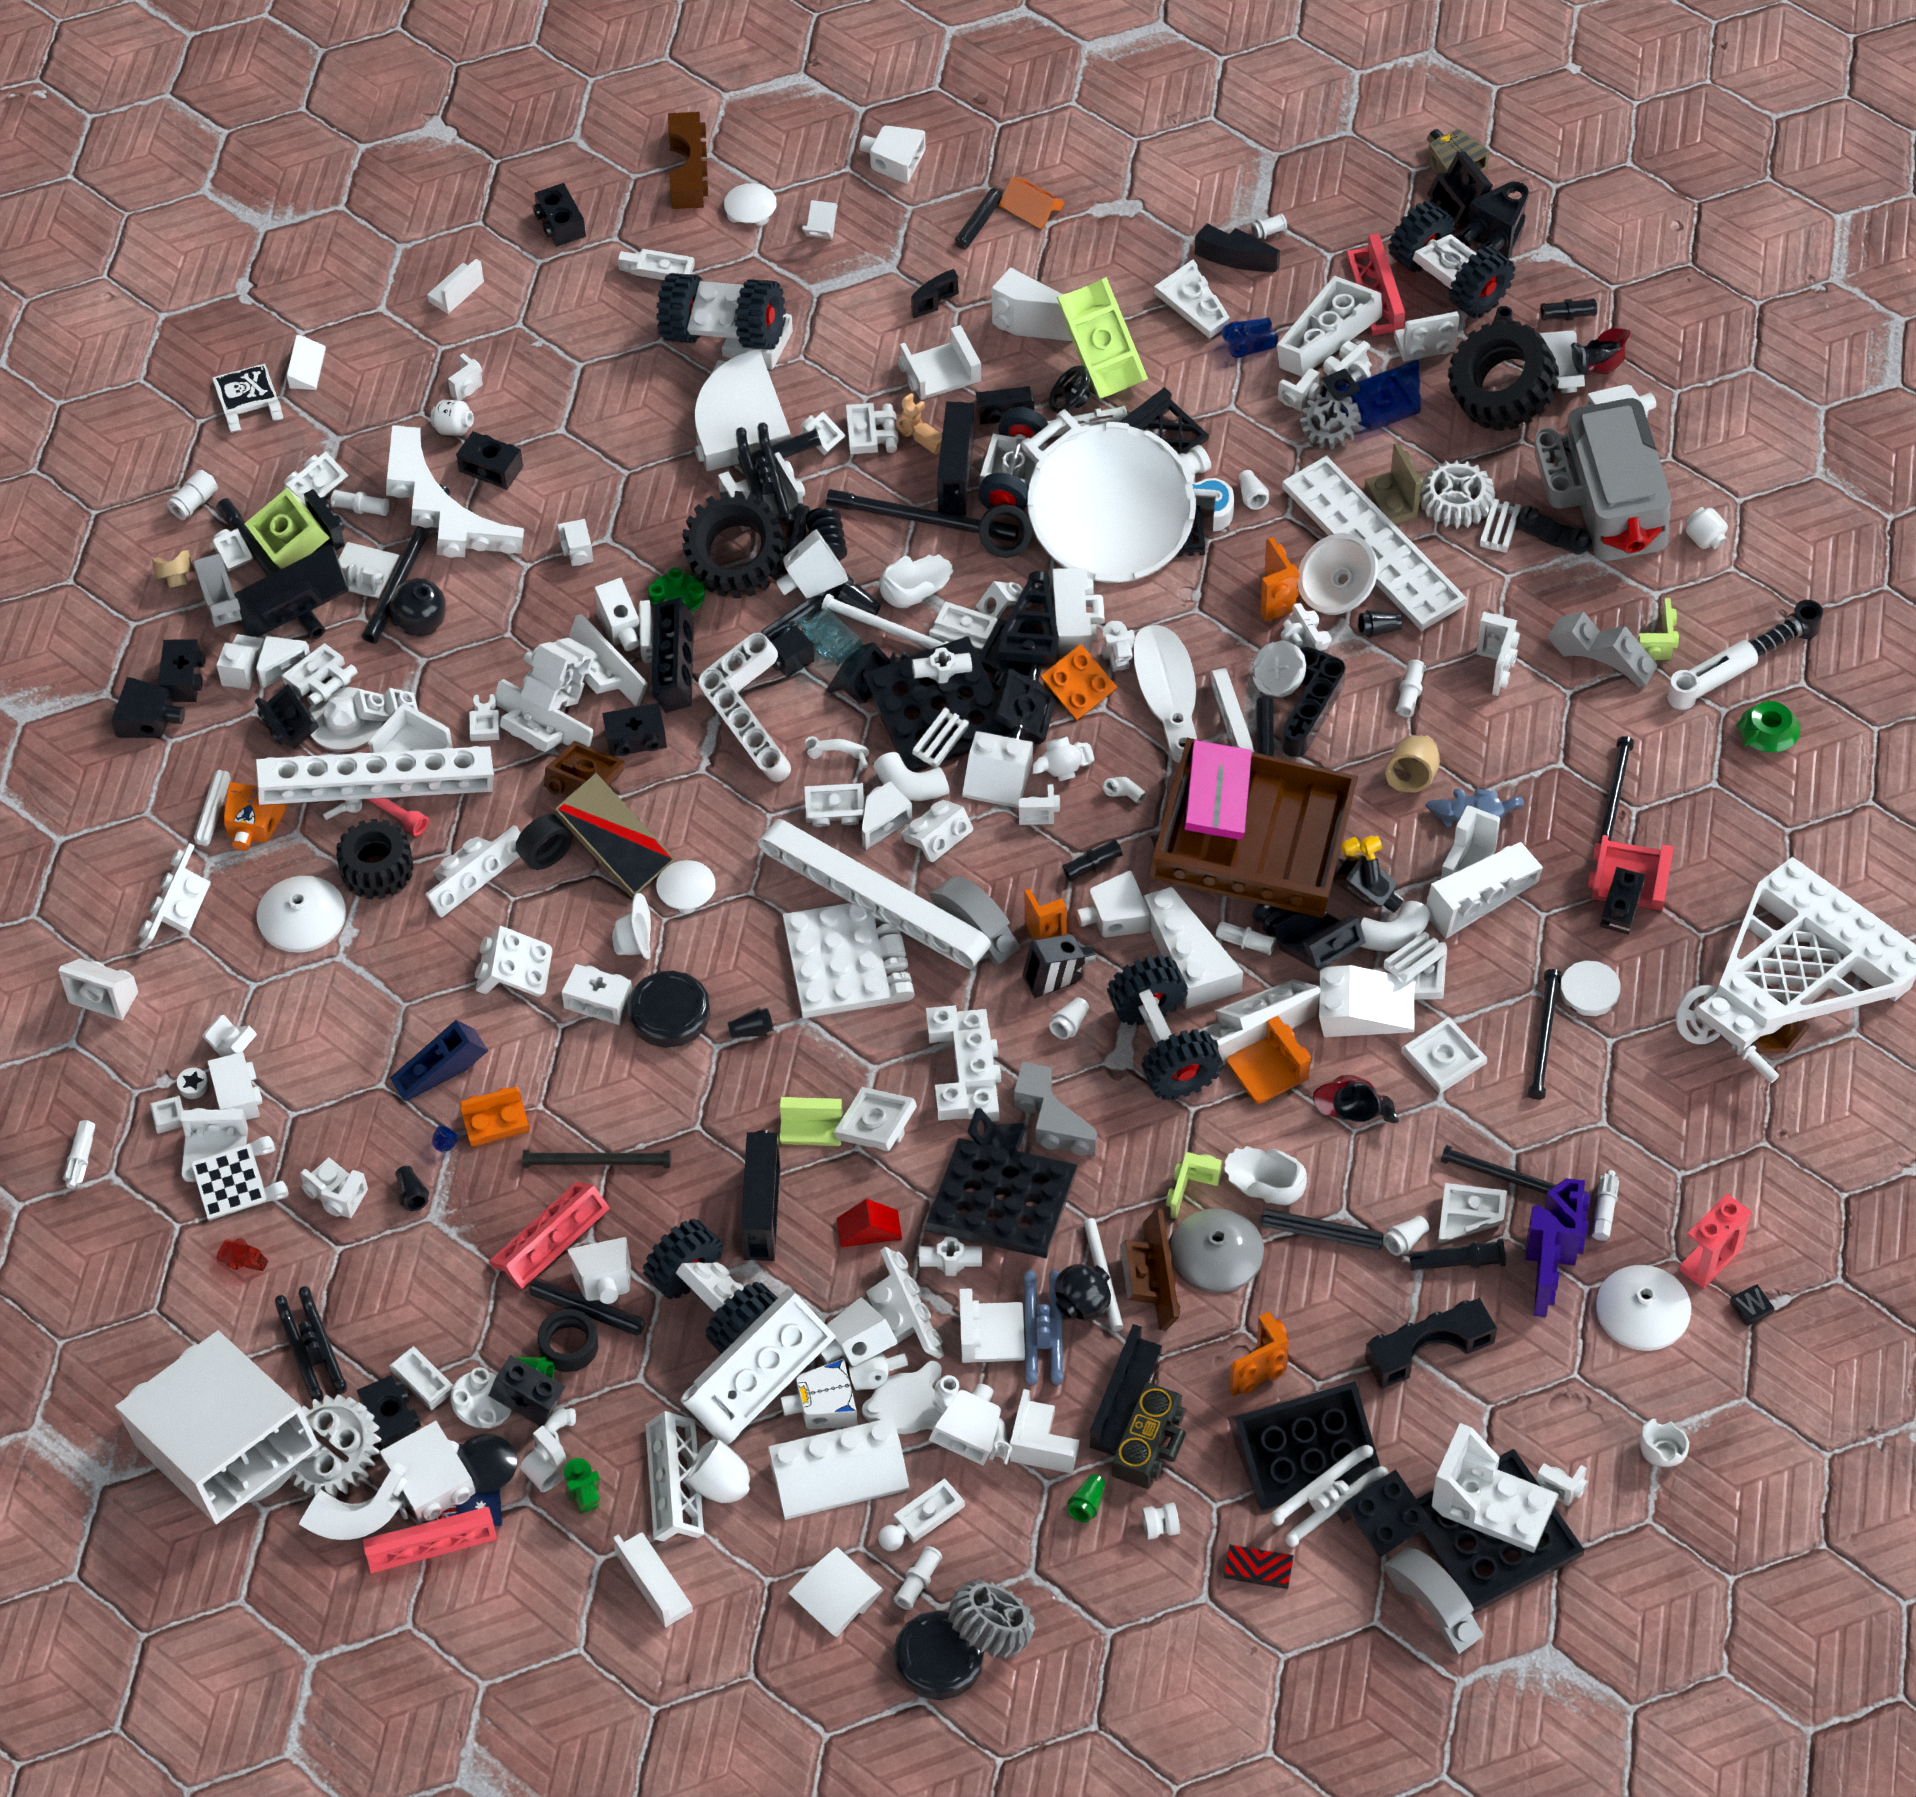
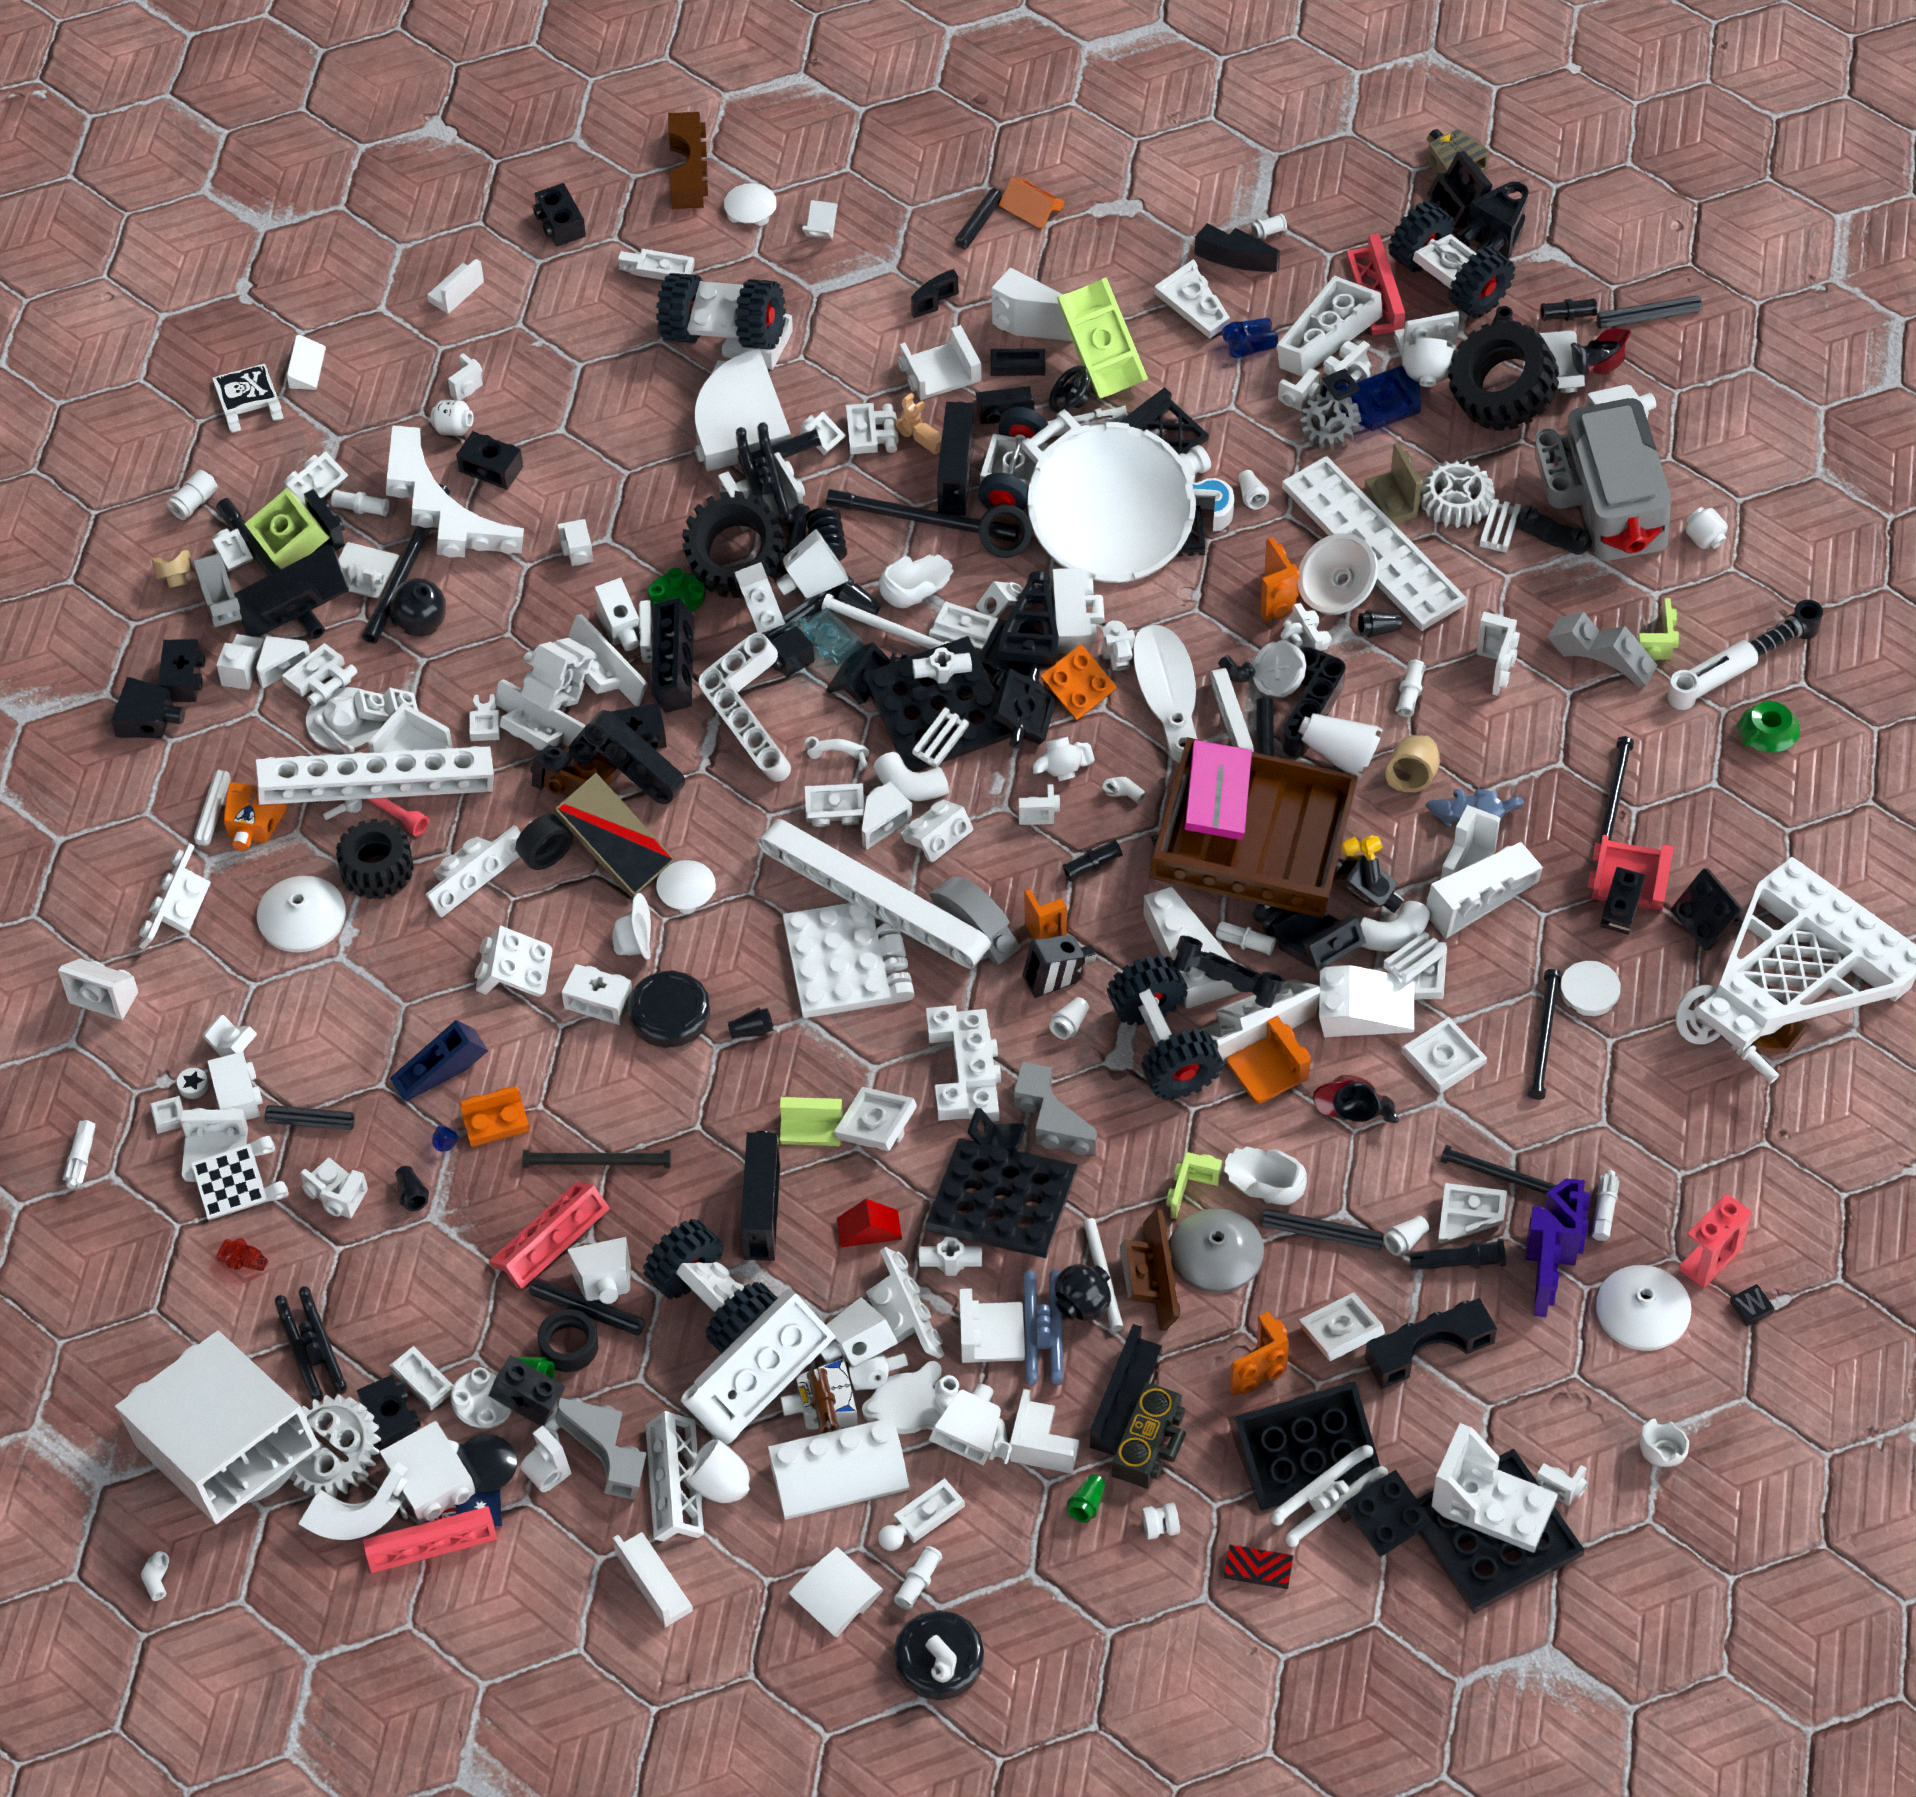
black bracket [255,683,319,749] -> none
green hips [564,1458,600,1514] -> none
white torso [859,125,926,184] -> none
light grey gear [948,1579,1035,1659] -> none
white slope [962,731,1033,808] -> none
white torso [1076,871,1150,938] -> none
light grey arch [1383,1547,1484,1654] -> none
none -> white arm [141,1551,169,1601]
none -> black axle [265,1105,355,1130]
none -> white hinge [313,715,355,754]
none -> black bracket [530,744,572,790]
none -> light grey arch [555,1398,646,1500]
none -> black beam [569,710,685,805]
none -> white brick [735,562,785,633]
none -> reddish brown pin [807,1368,839,1434]
none -> white arm [925,1635,957,1683]
none -> black tile [991,349,1045,376]
none -> black plate [1173,935,1285,1008]
none -> black arm [1218,655,1256,683]
none -> white cone [1298,713,1383,781]
none -> white hinge [1299,1292,1385,1361]
none -> white cylinder [1402,338,1457,387]
none -> black axle [1596,295,1702,328]
none -> black bracket [1671,868,1743,951]

